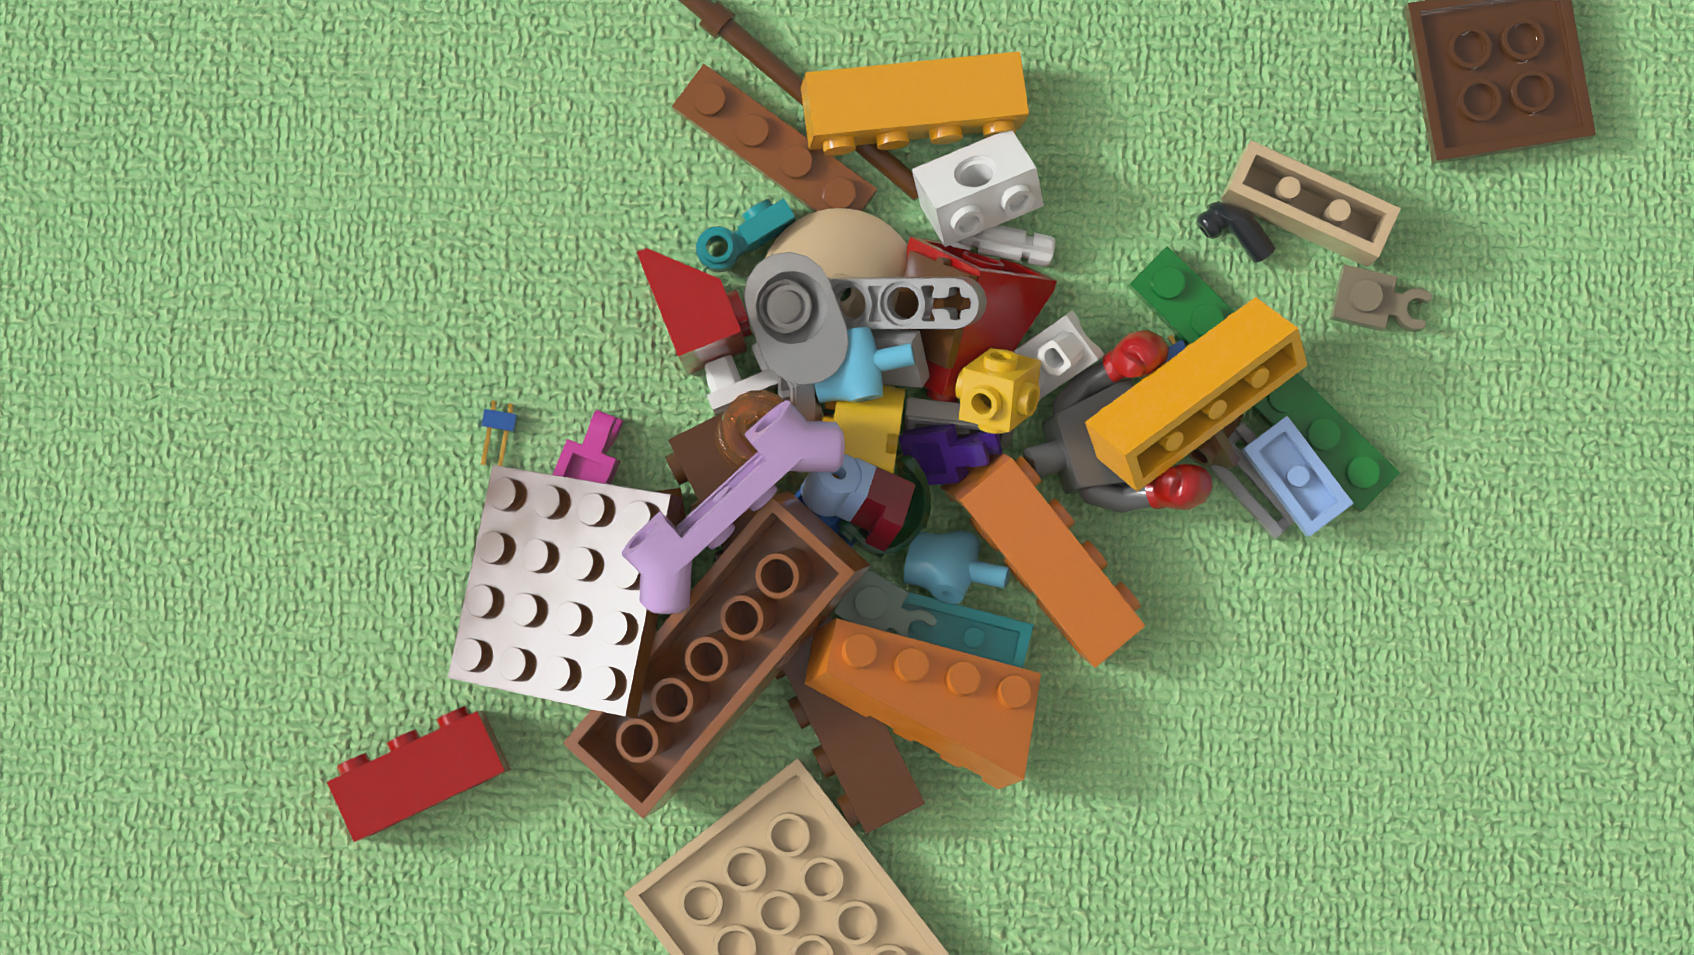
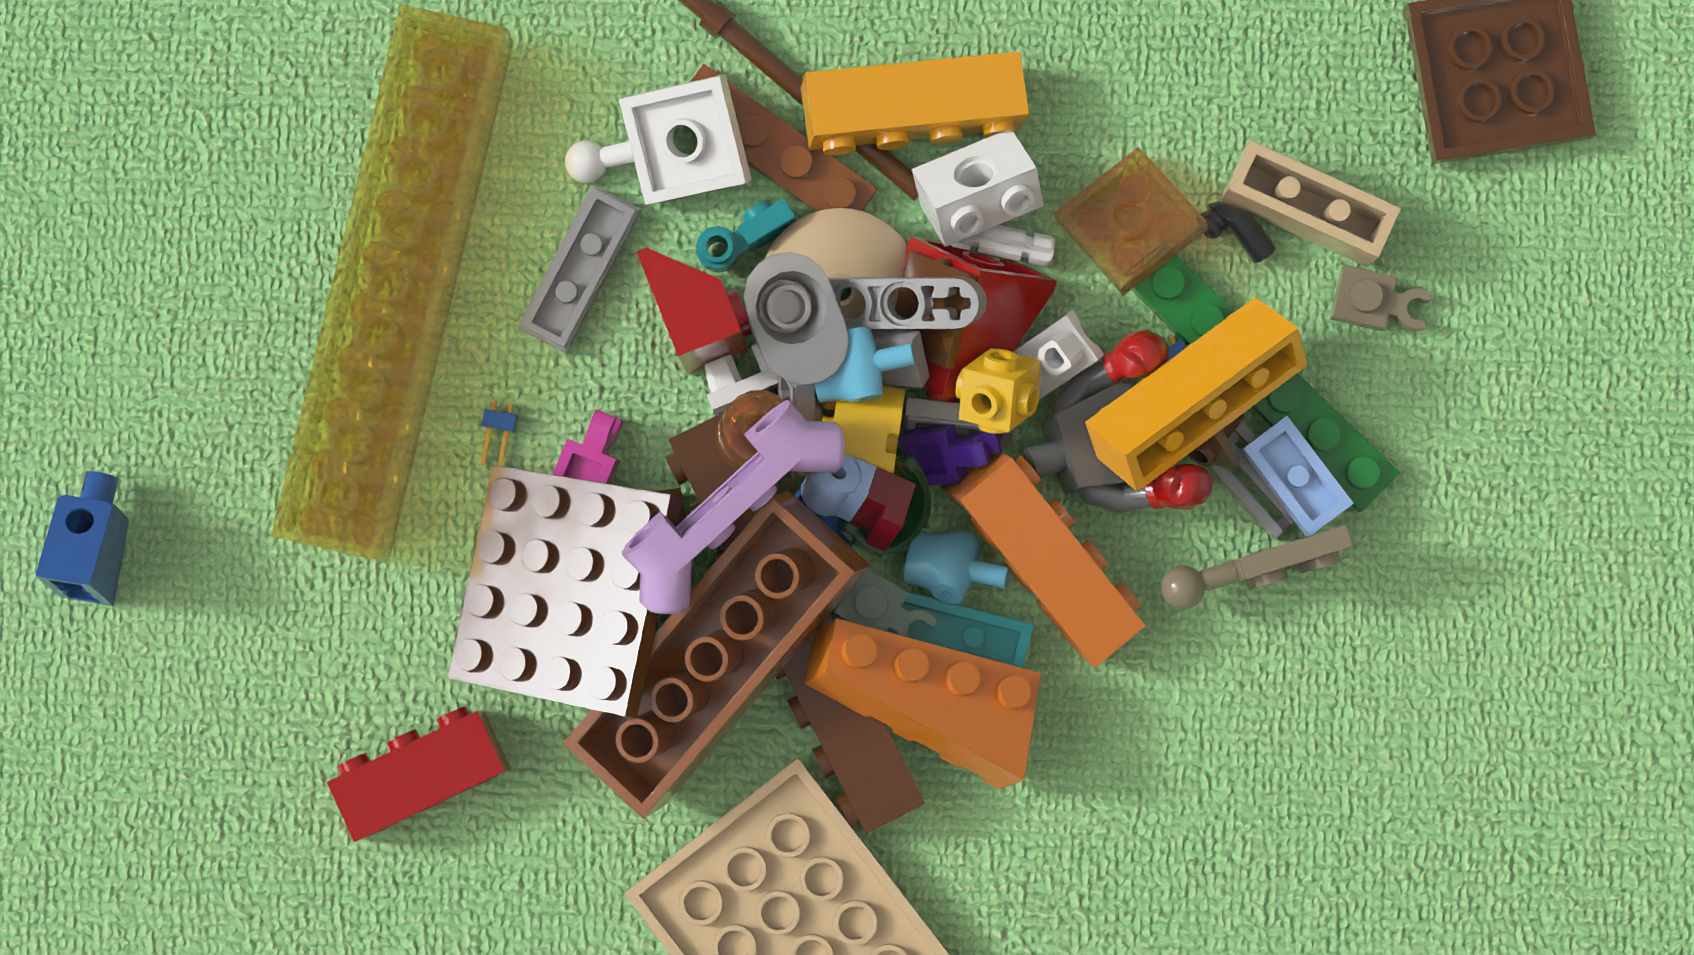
none -> blue torso [36,471,129,606]
none -> clear yellow brick [271,4,514,564]
none -> light grey tile [517,185,641,354]
none -> white plate [565,74,752,205]
none -> clear orange plate [1054,147,1208,296]
none -> dark tan plate [1161,525,1353,609]

